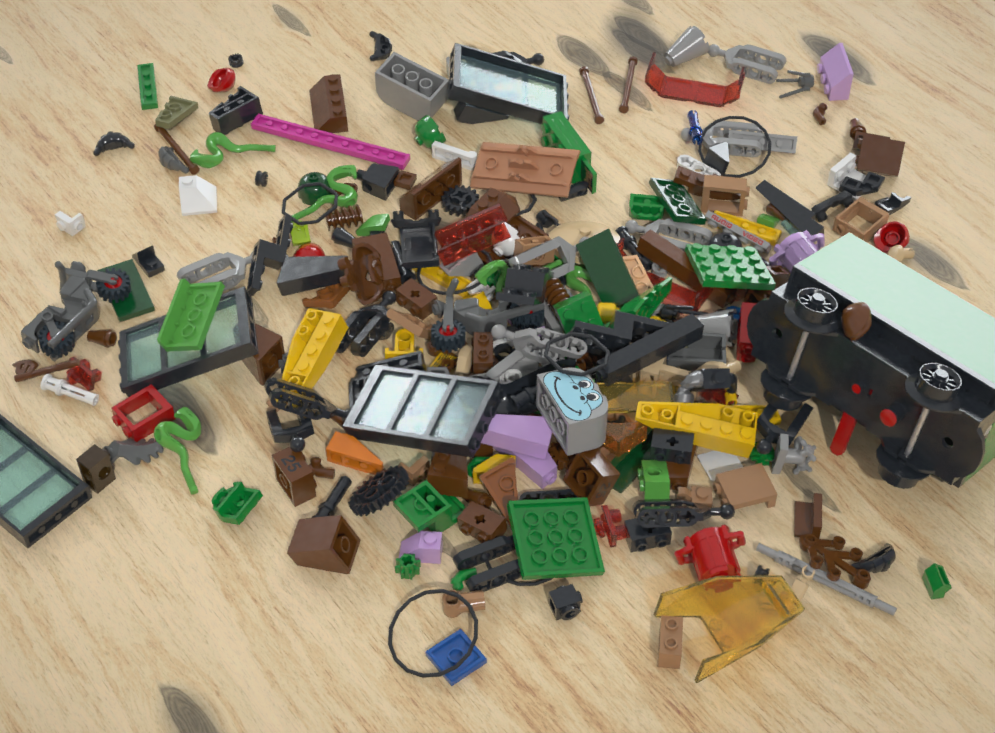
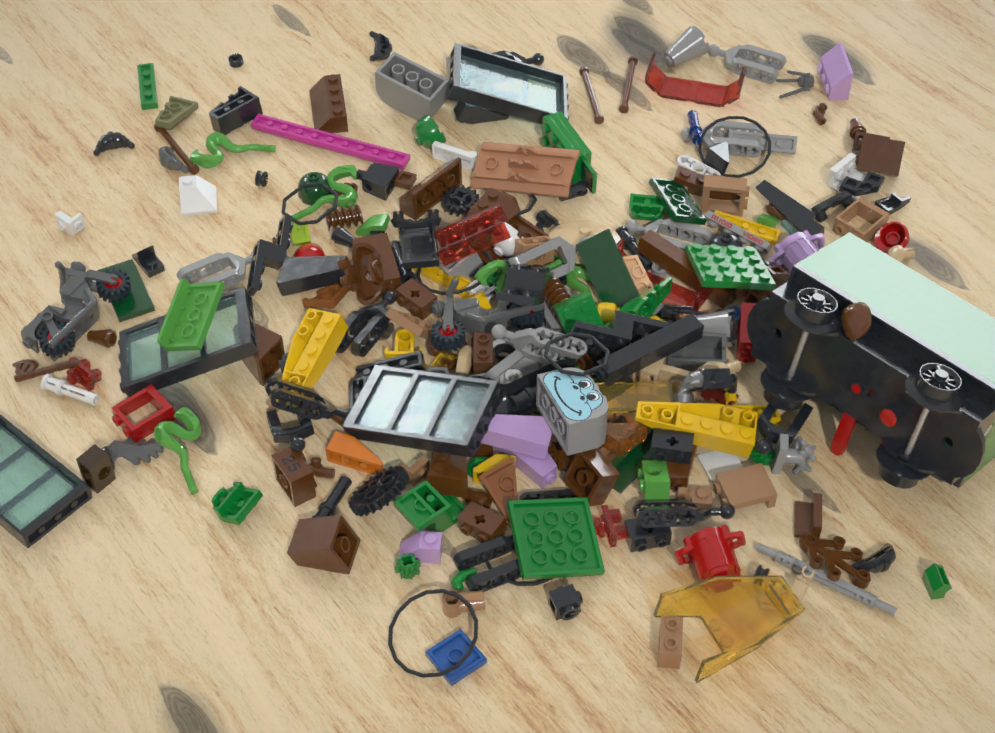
red hat [207,68,236,92] -> none

